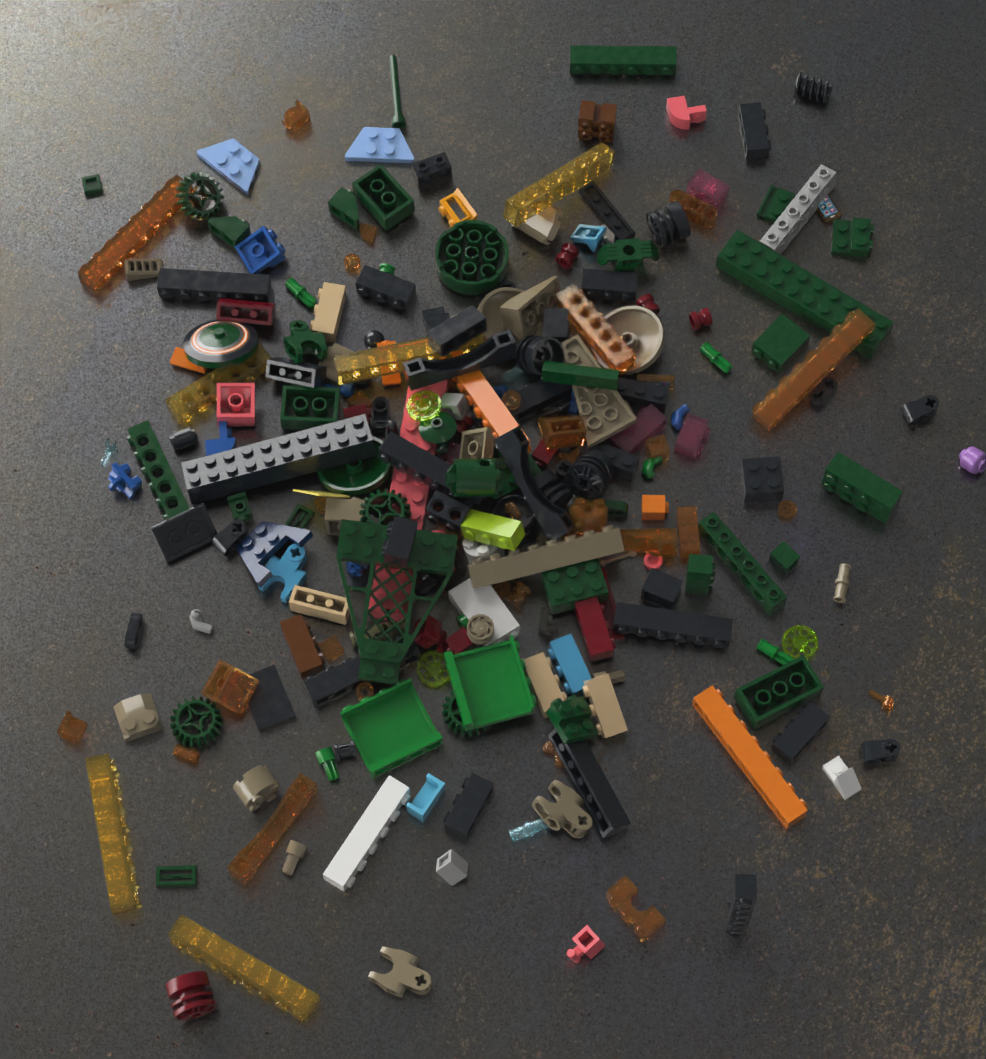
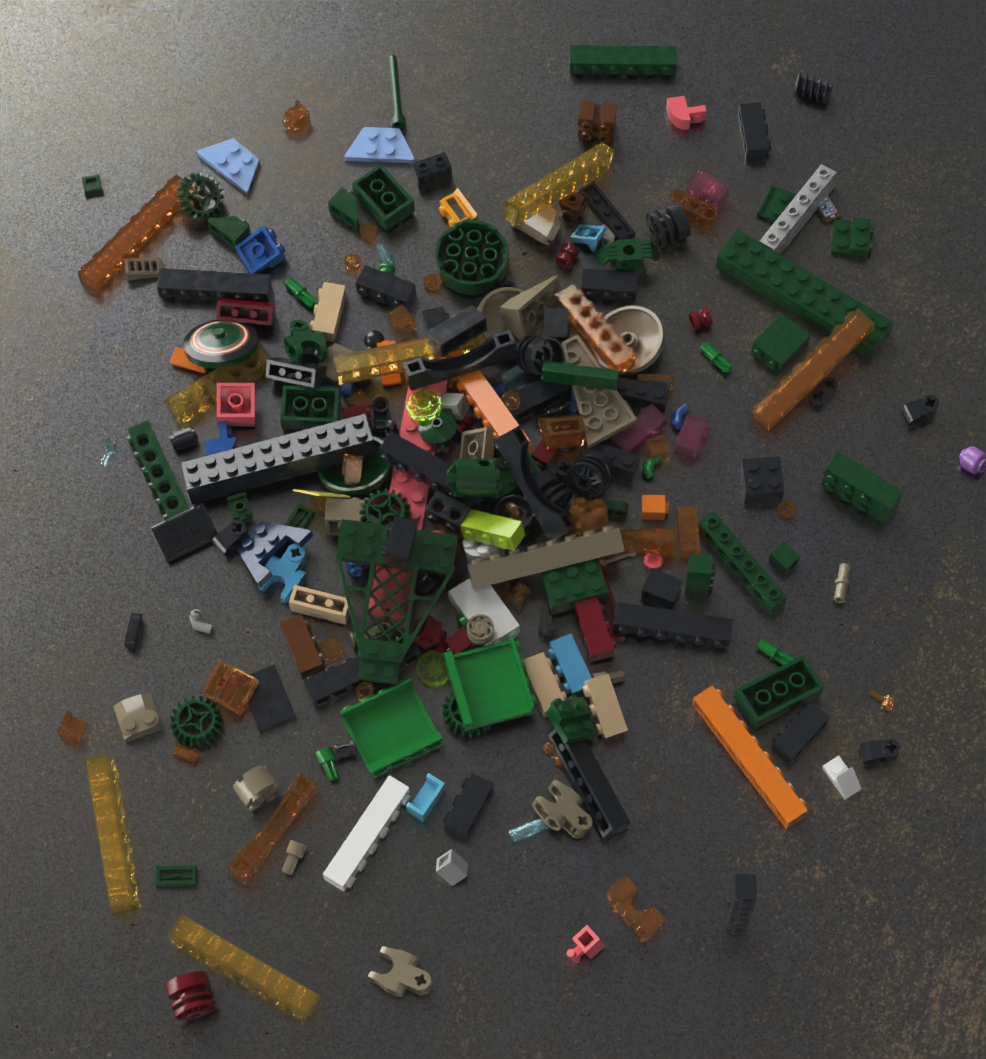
blue hips [108,462,142,499] -> none
dark red wheel [636,294,660,315] -> none
clear neon green wheel [781,625,818,660] -> none
none -> clear orange brick [342,454,363,485]
none -> clear light blue pin [375,243,395,265]
none -> clear orange panel [387,304,416,331]
none -> clear orange tile [423,274,442,293]
none -> reddish brown brick [559,190,586,222]

